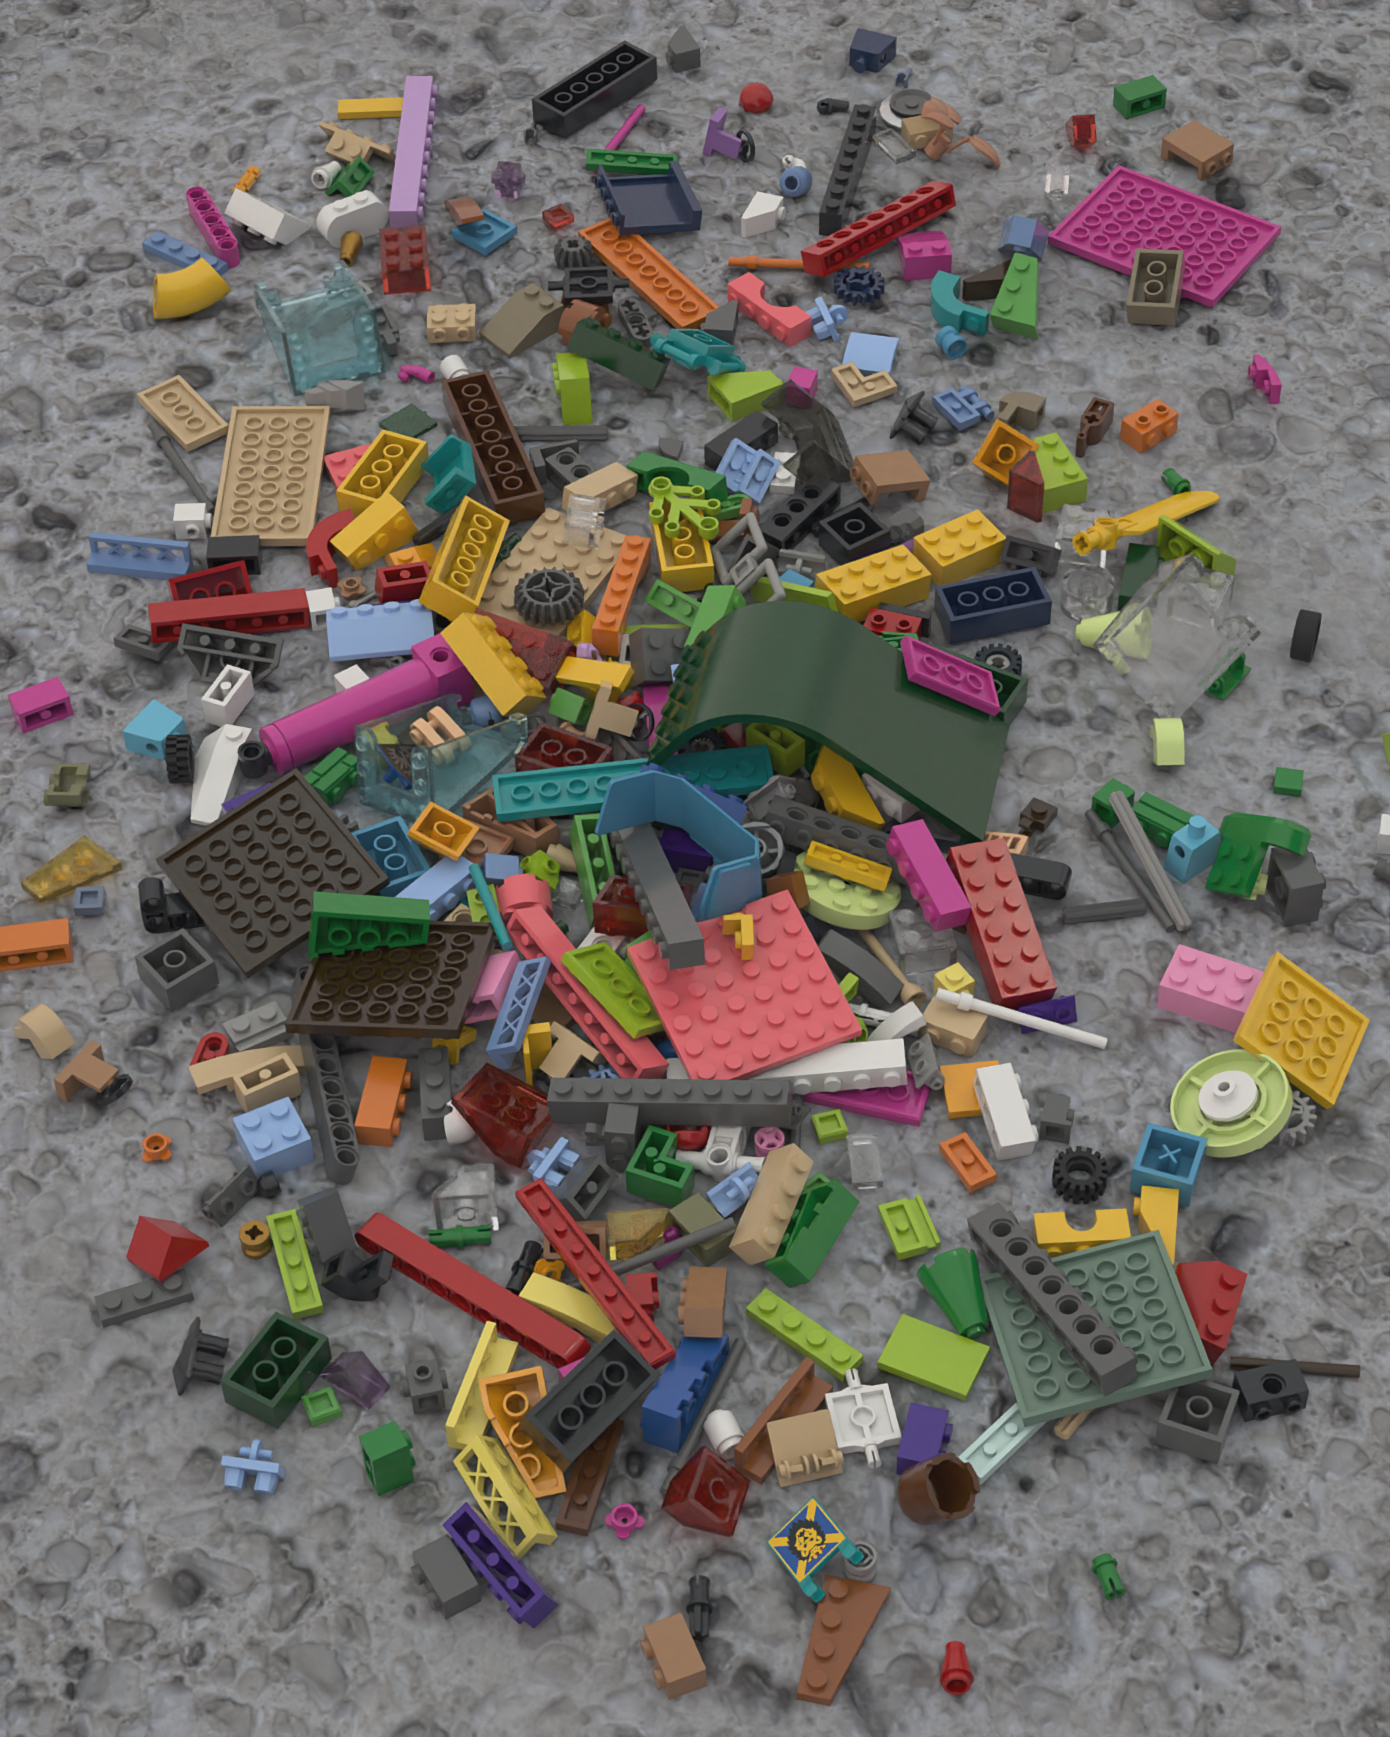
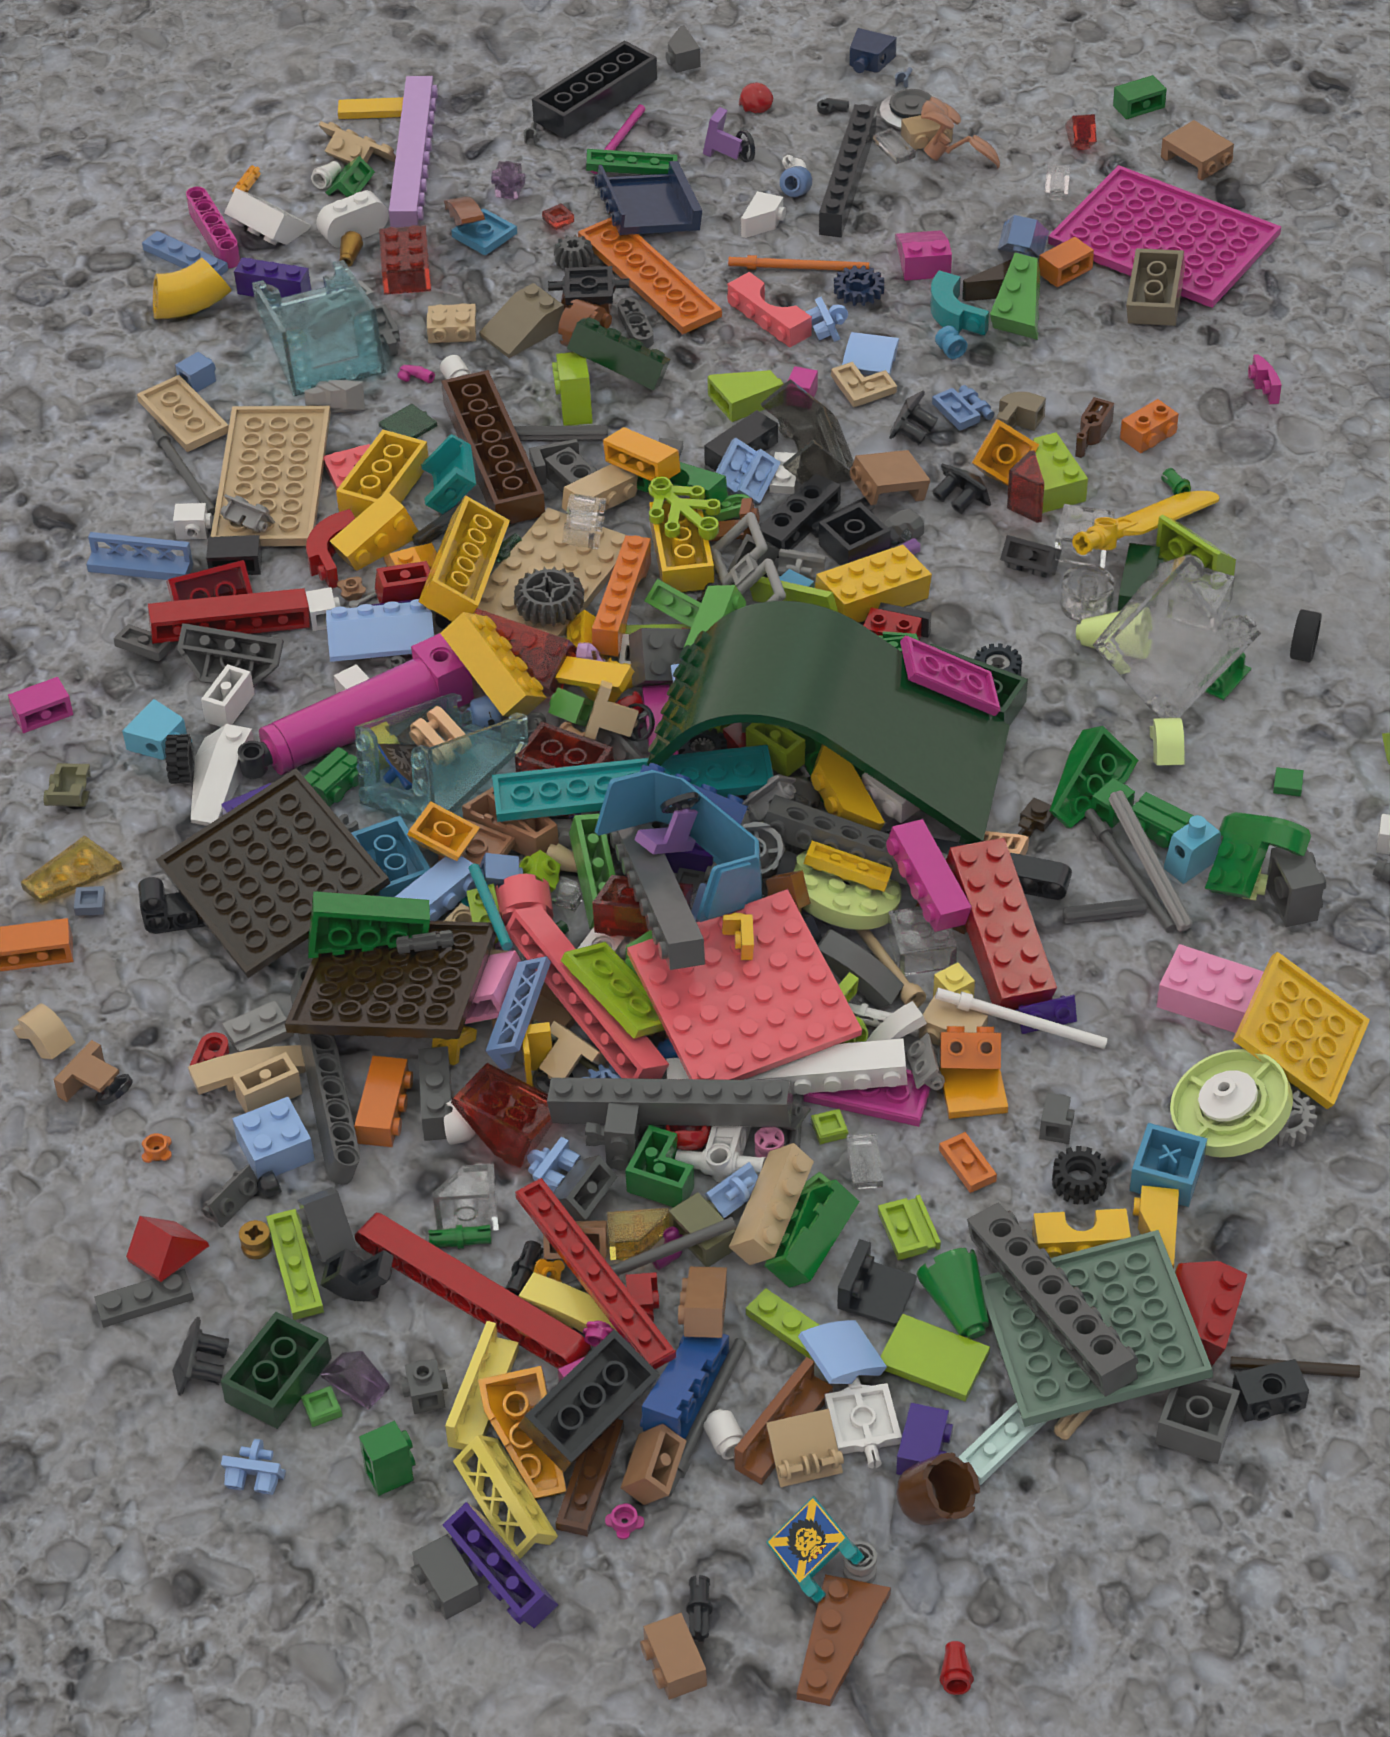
dark grey brick [135,928,219,1012] -> none
teal brick [650,329,746,375] -> none
clear red slope [661,1445,751,1537] -> none
dark grey slope [700,300,738,346] -> none
red brick [801,180,956,277] -> none
yellow brick [913,509,1006,586] -> none
dark blue brick [934,567,1052,644] -> none
white brick [972,1063,1038,1161] -> none
green pin [1091,1553,1126,1600] -> none
none -> medium blue brick [175,352,216,392]
none -> light grey hinge [220,494,275,533]
none -> dark purple arch [234,257,311,305]
none -> dark grey axle [396,930,454,954]
none -> dark pink plate [583,1321,614,1347]
none -> light orange brick [603,427,681,481]
none -> medium nougat brick [621,1424,686,1505]
none -> medium lavender piece [635,792,700,854]
none -> light blue slope [798,1320,887,1384]
none -> black bracket [837,1239,917,1327]
none -> black connector [932,463,991,514]
none -> orange brick [940,1026,1001,1069]
none -> orange brick [1039,237,1094,287]
none -> green wedge [1049,726,1139,829]

